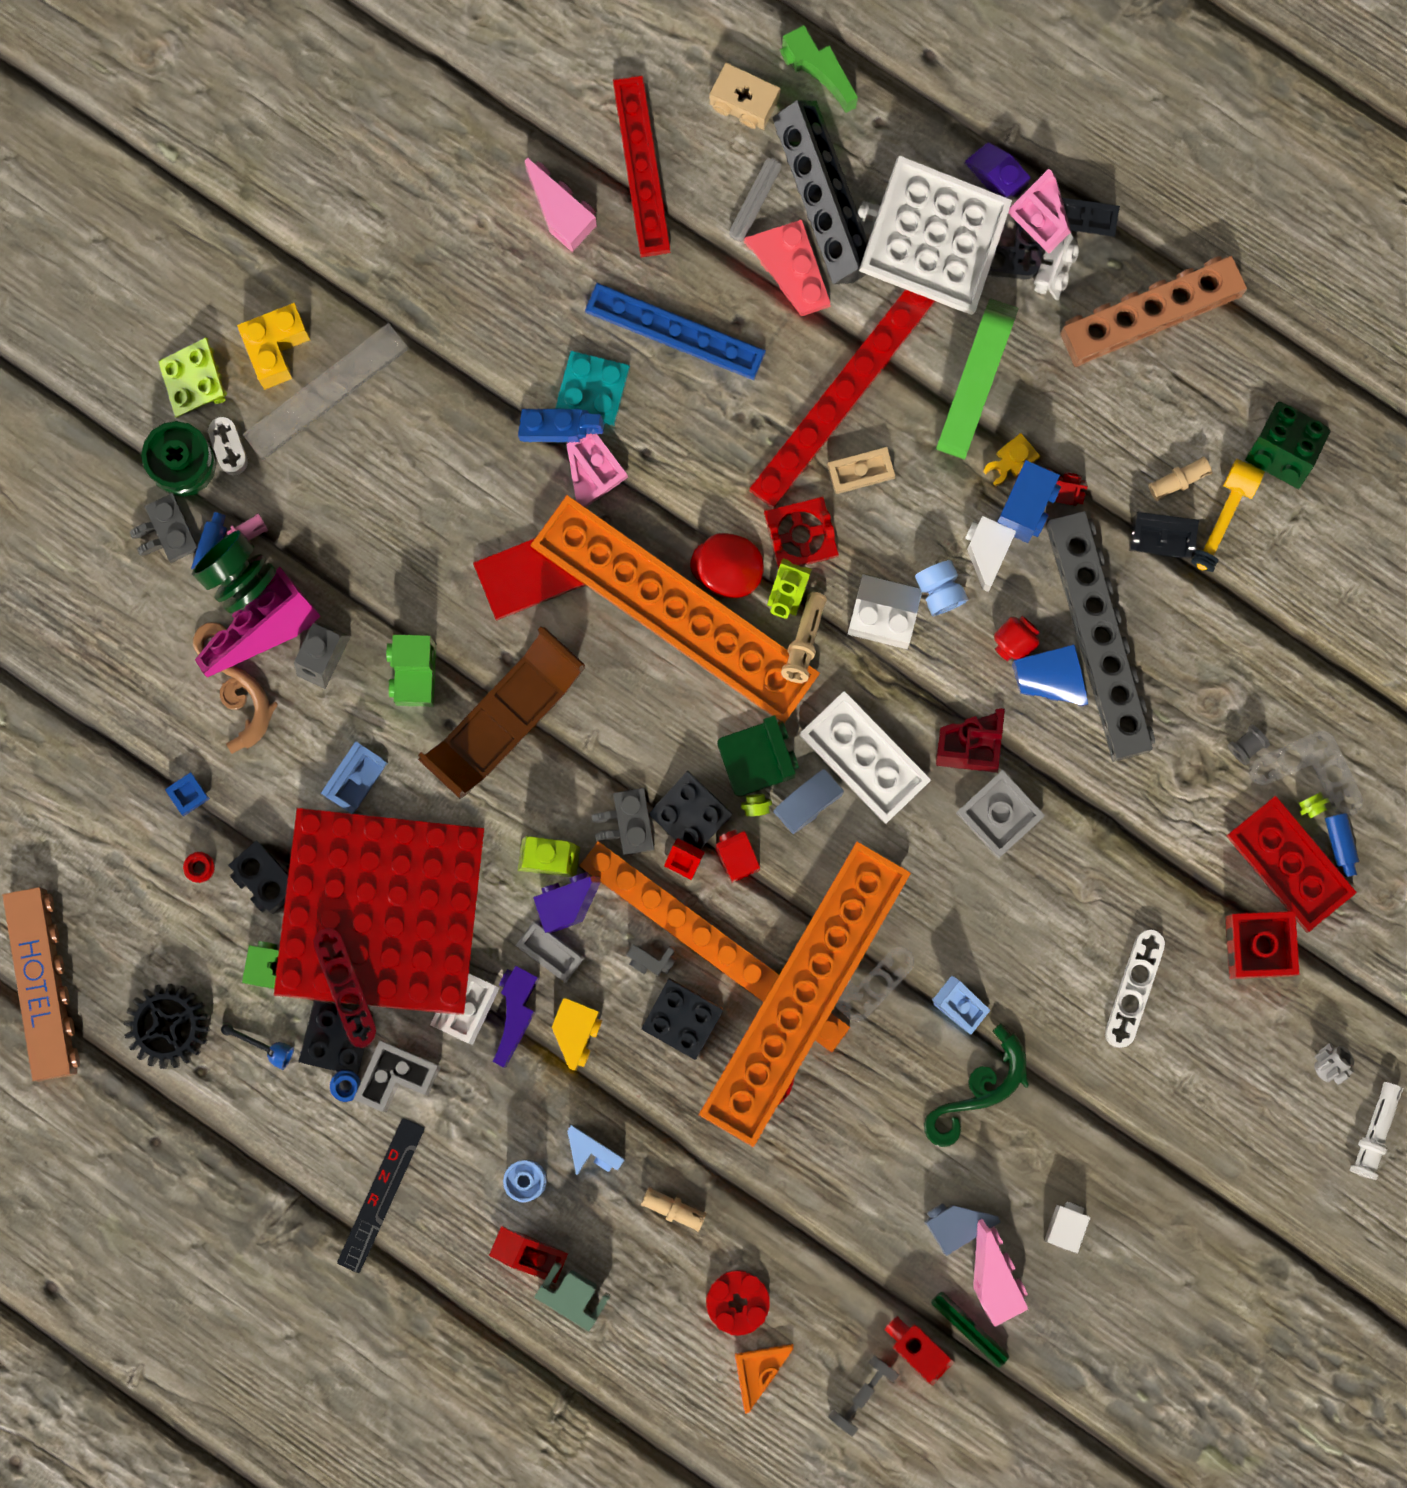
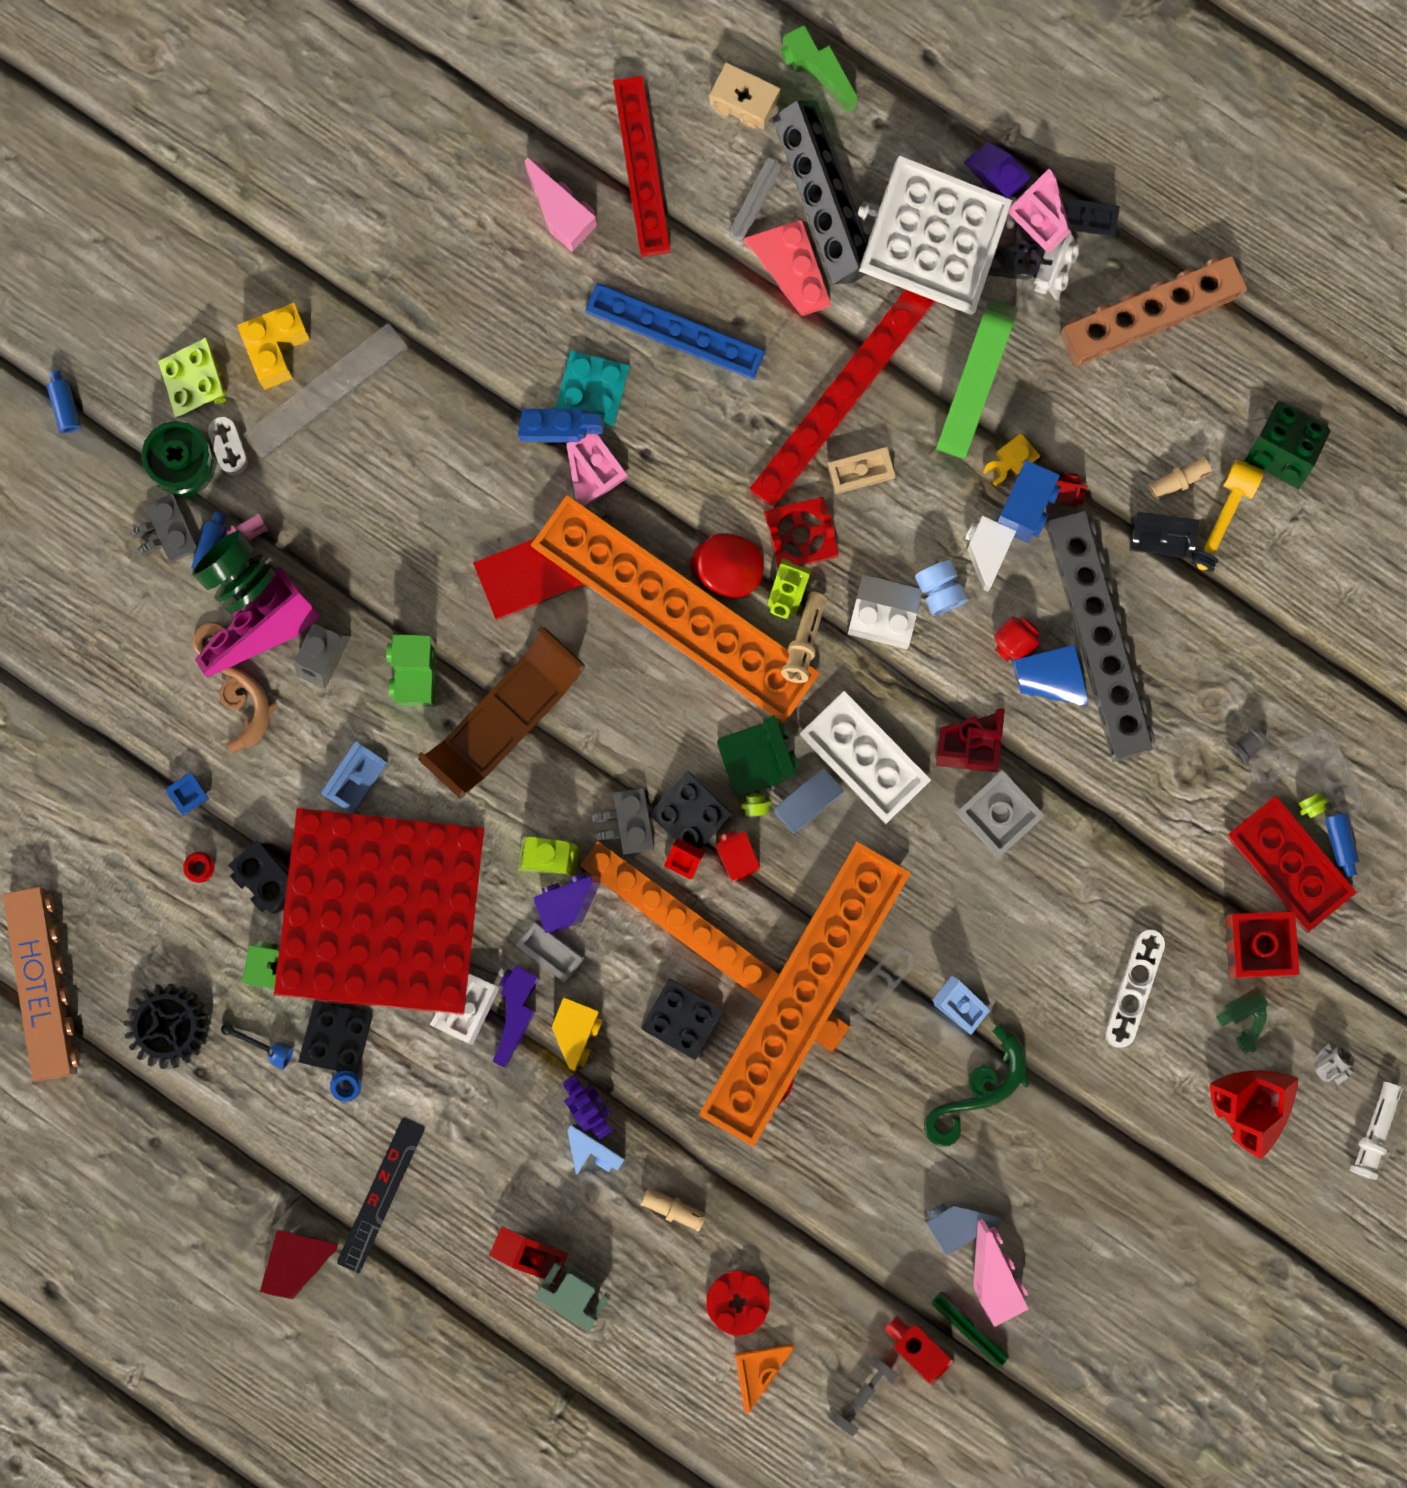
dark red beam [314,928,376,1048] -> none
light grey brick [354,1040,441,1112] -> none
light blue wheel [503,1160,547,1202] -> none
dark grey bracket [626,944,677,977] -> none
white brick [1044,1202,1090,1254] -> none
none -> blue cylinder [47,371,81,434]
none -> dark red slope [259,1229,339,1299]
none -> dark purple gear [562,1075,613,1140]
none -> red brick [1210,1070,1299,1159]
none -> clear green plant [1215,987,1268,1054]

